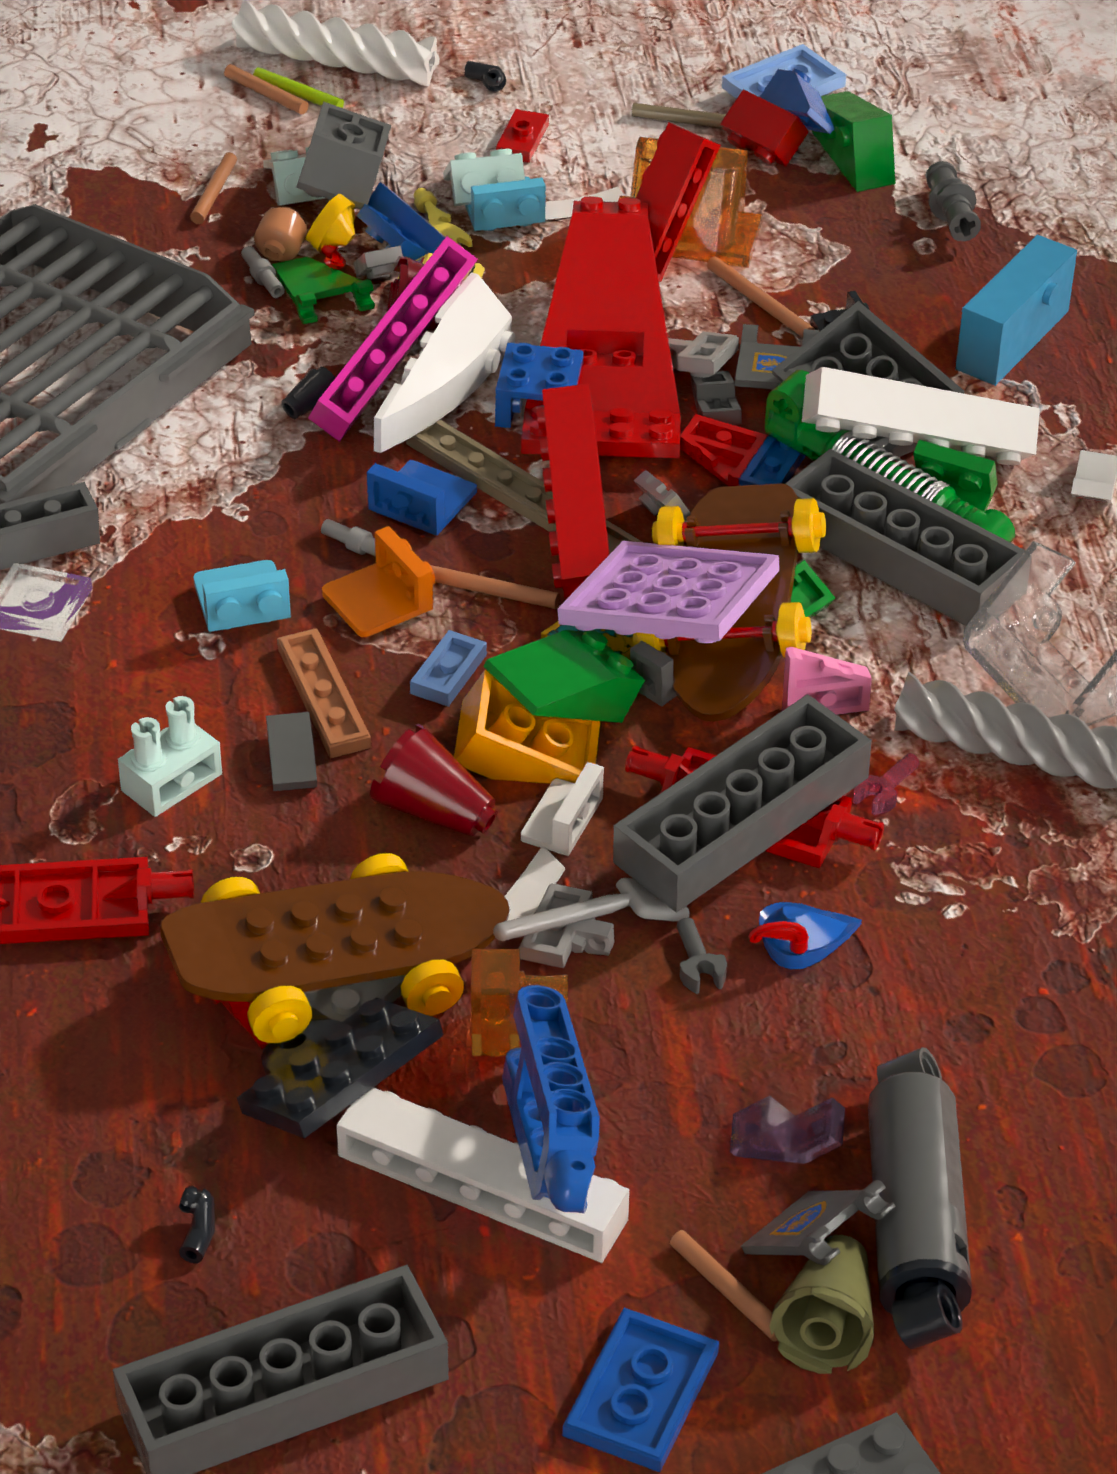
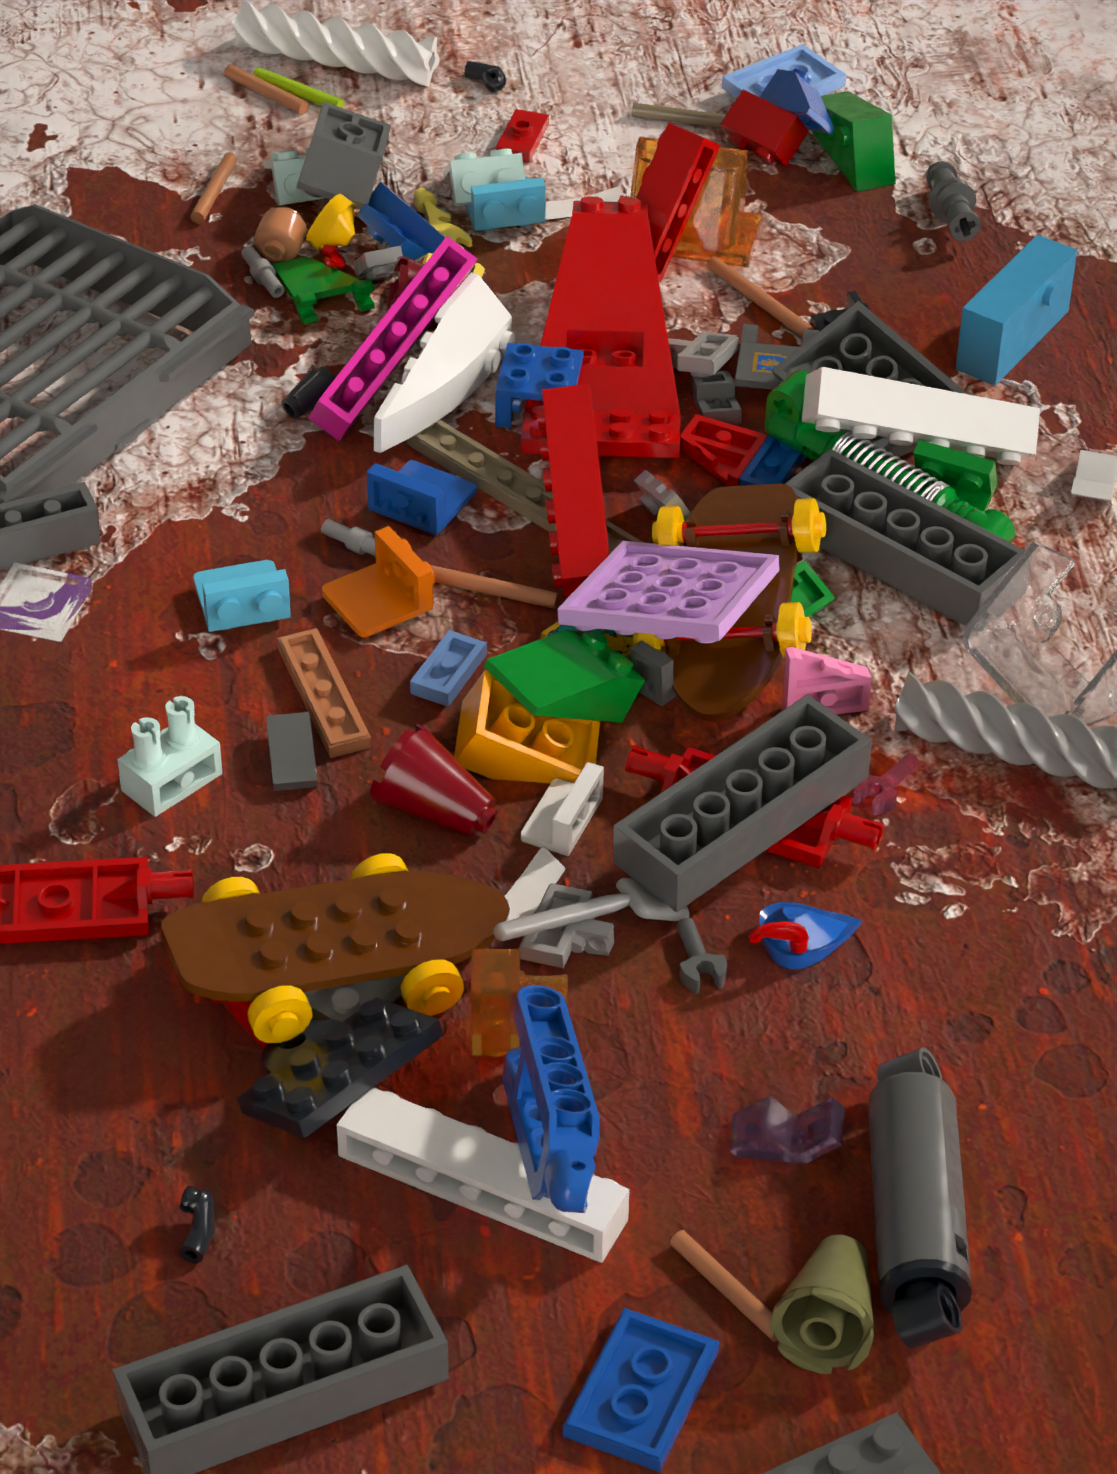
dark grey flag [741,1180,896,1265] -> none

